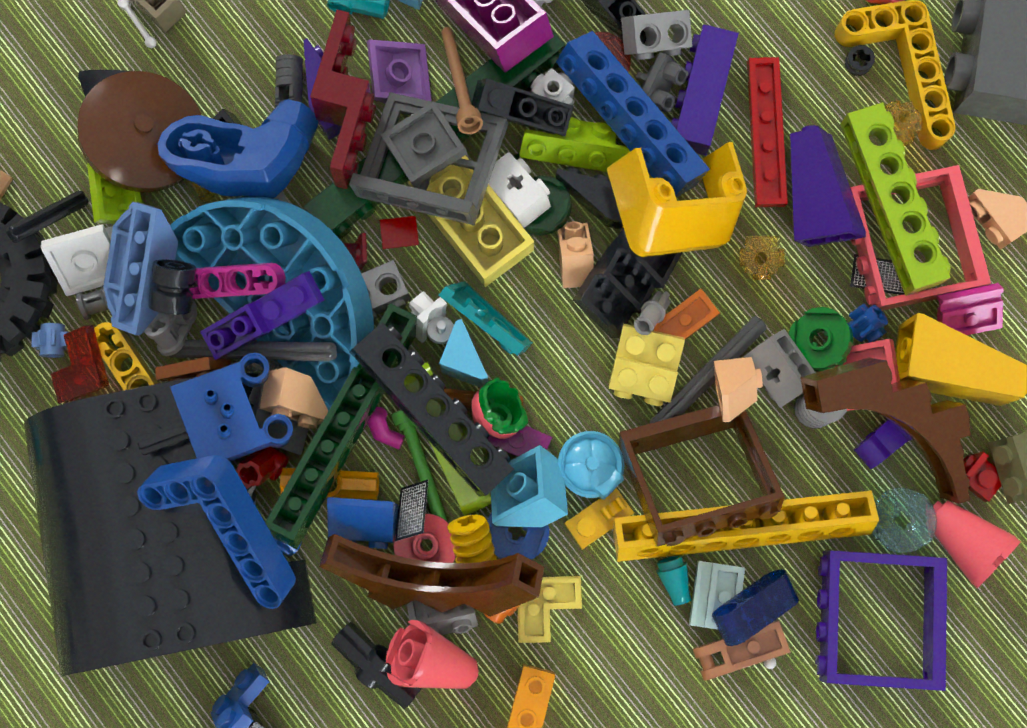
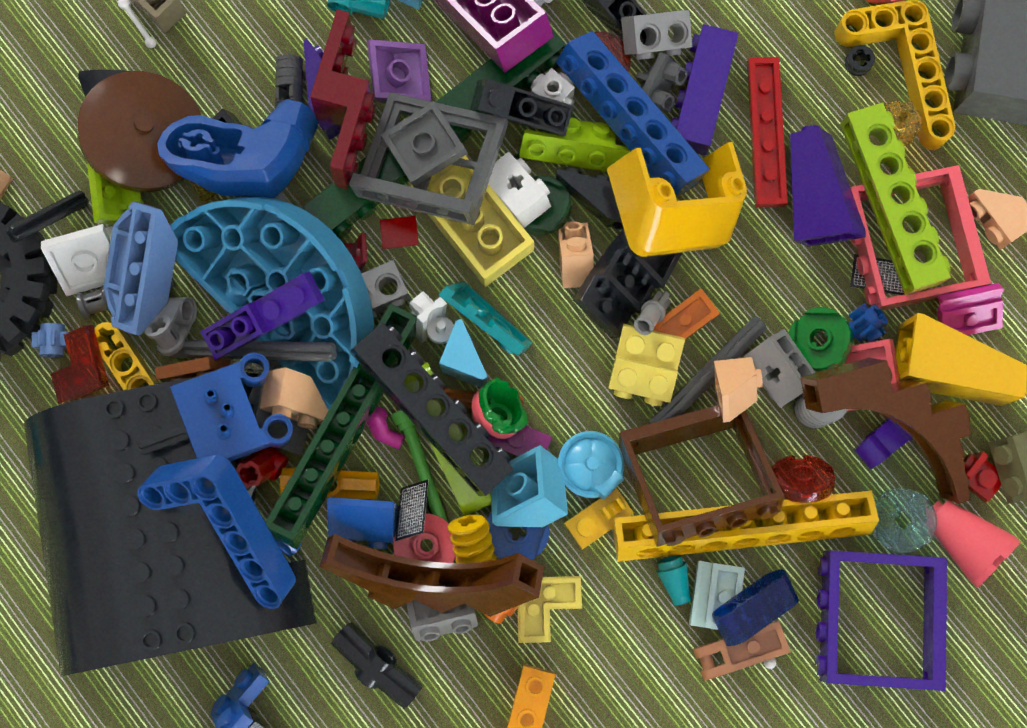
black wheel [148,259,196,315] -> none
dark pink beam [189,263,286,299] -> none
coral cone [386,620,479,689] -> none
medium nougat piece [441,27,483,135] -> none
clear yellow brick [739,235,785,280] -> none
none -> clear red tile [772,455,835,503]

